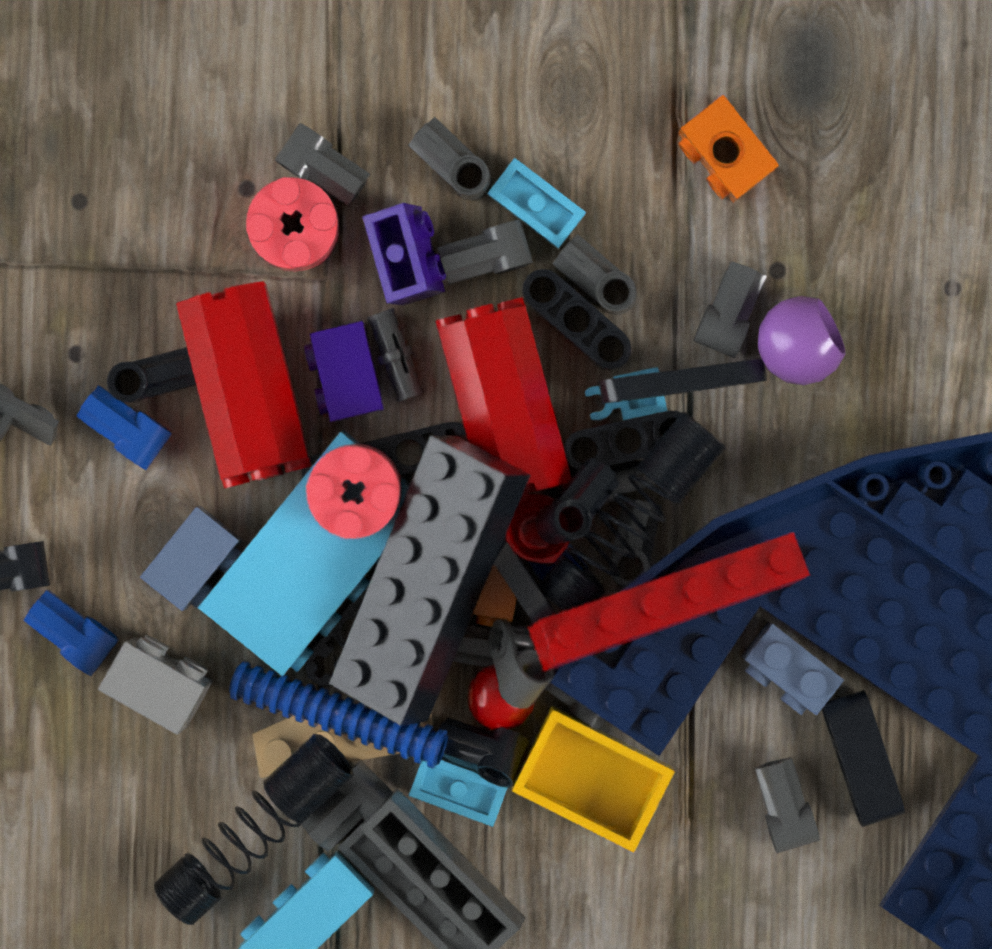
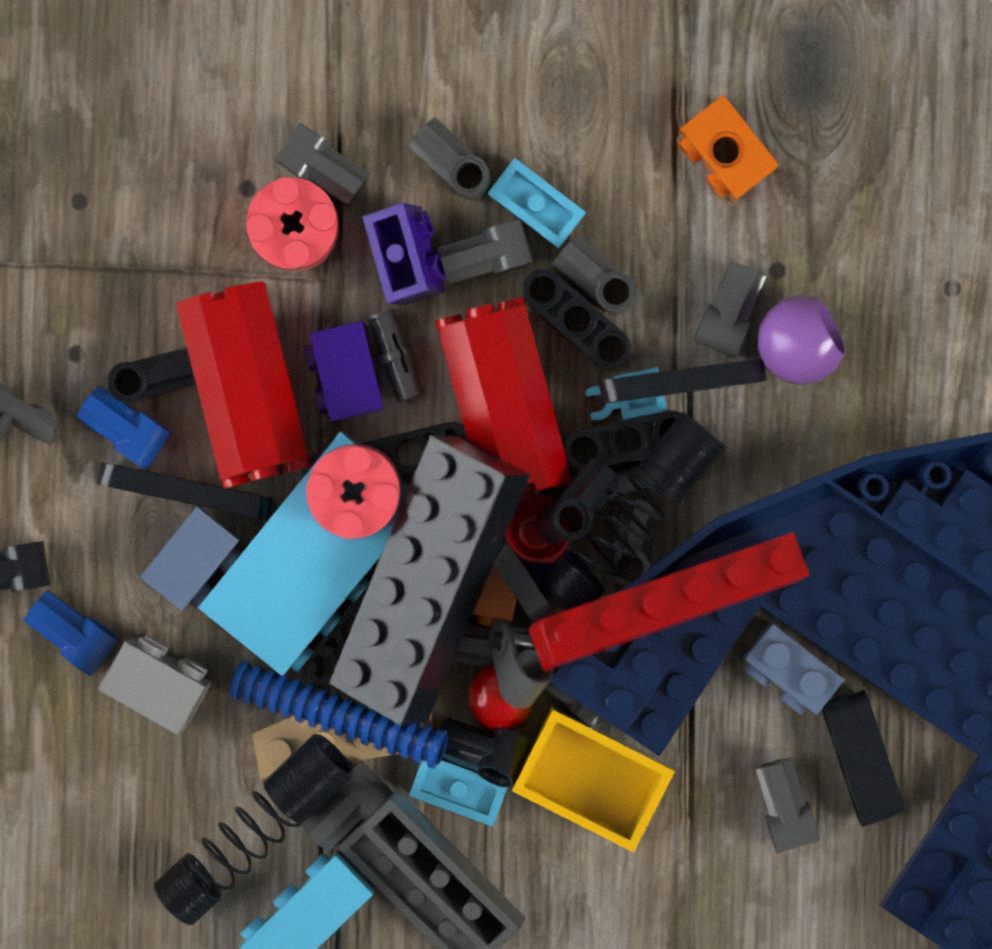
none -> black beam [96,462,272,520]

